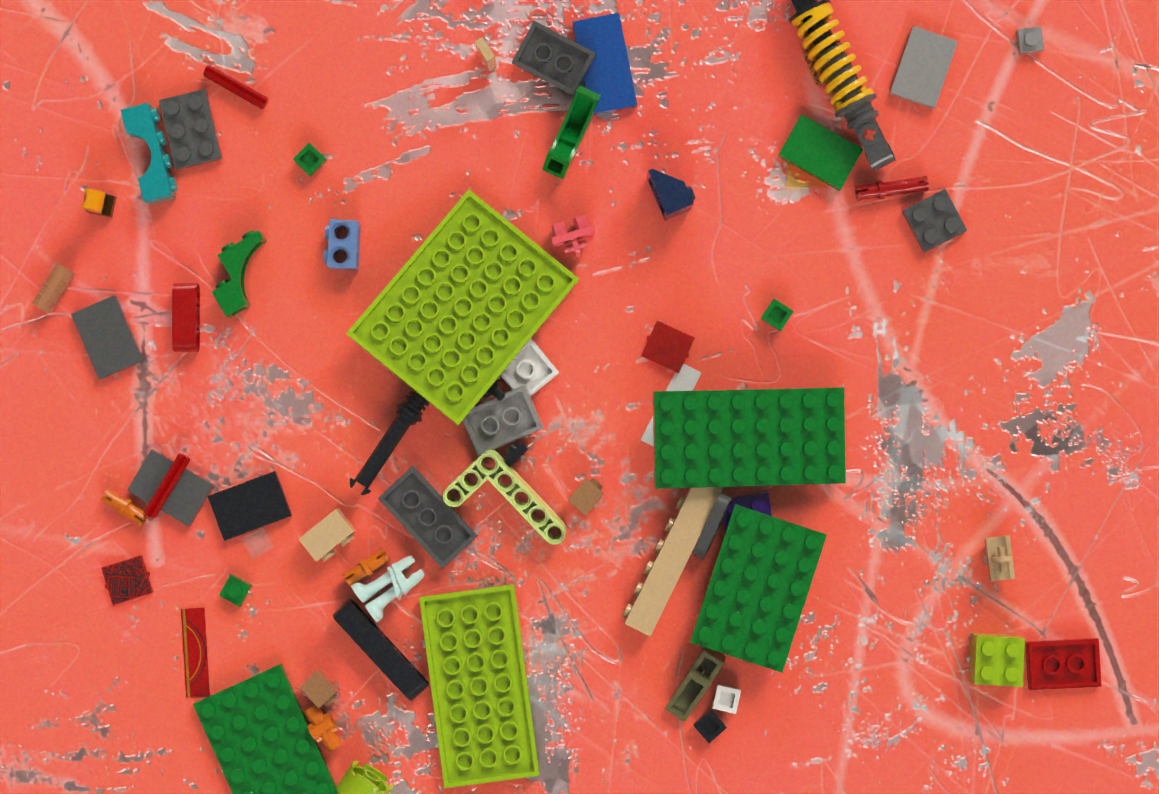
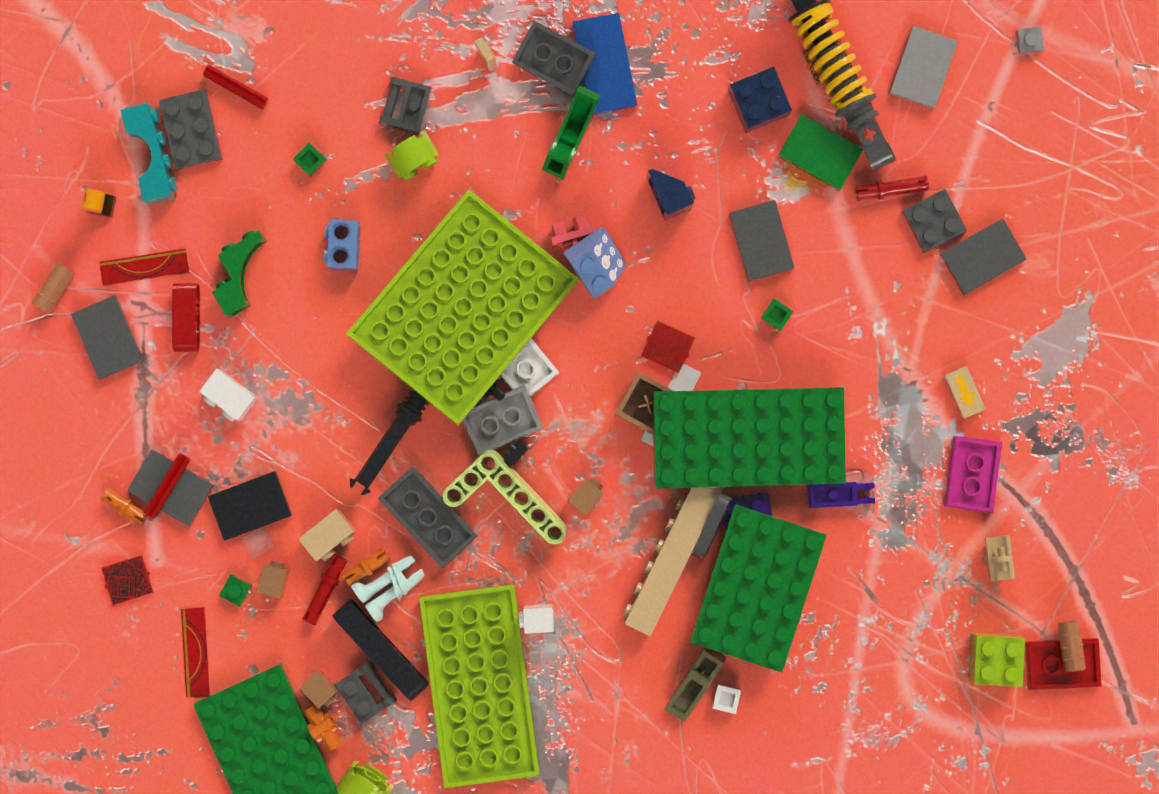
black plate [693,708,727,743] -> none
none -> red sticker [99,249,189,285]
none -> white brick [199,369,259,422]
none -> medium nougat brick [256,560,290,598]
none -> red pin [302,554,348,626]
none -> dark grey plate [335,660,397,724]
none -> dark grey plate [378,77,432,134]
none -> lime brick [384,130,440,181]
none -> white brick [519,604,555,634]
none -> medium blue slope [563,226,626,299]
none -> medium nougat brick [615,372,673,435]
none -> dark blue brick [728,67,792,133]
none -> dark grey tile [729,200,795,282]
none -> dark purple hinge [808,482,876,508]
none -> dark grey tile [940,219,1027,295]
none -> tan tile [943,366,986,419]
none -> dark pink tile [944,436,1002,513]
none -> nougat axle [1057,620,1086,672]

